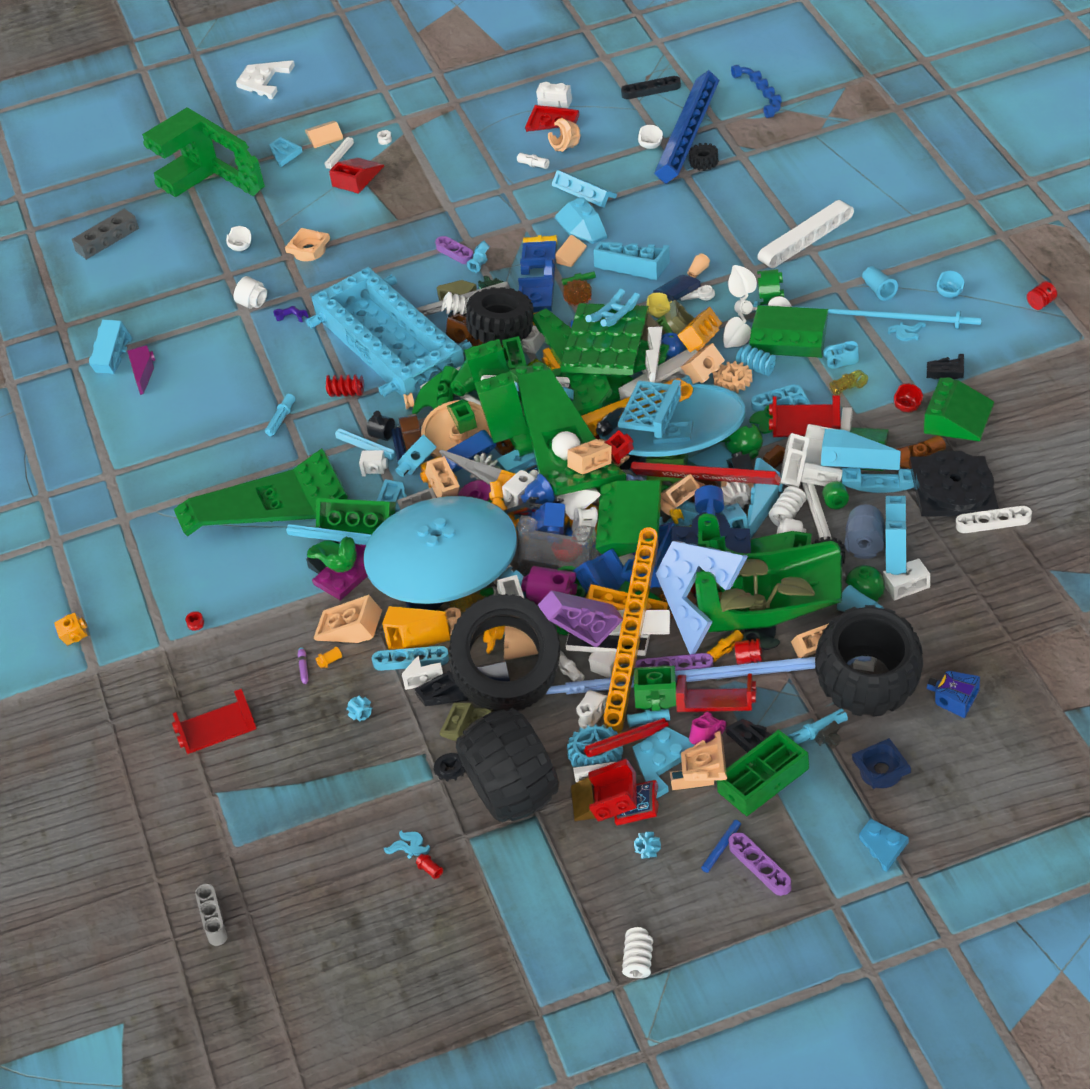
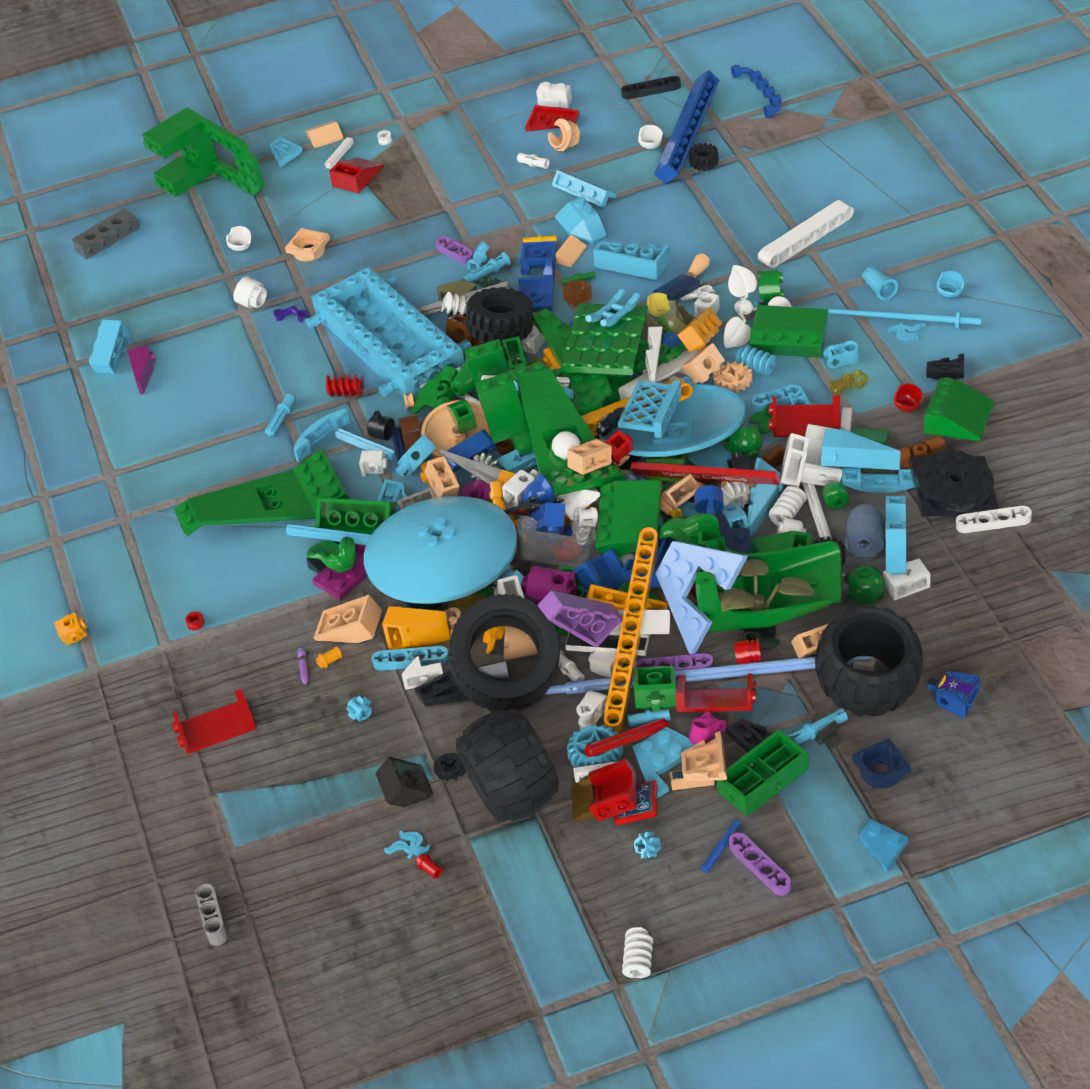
white wing [236,61,295,99] -> none
olive slope [440,703,494,741] -> none
light orange pin [706,630,744,663] -> none
medium azure plant [837,585,884,612] -> none
red piece [1027,281,1057,310] -> none
none -> medium azure slope [294,409,351,463]
none -> clear smoke slope [375,756,434,808]
none -> medium azure pin [462,252,511,283]
none -> green piece [660,513,710,546]
none -> green bar [663,342,686,363]
none -> white brick [694,291,720,317]

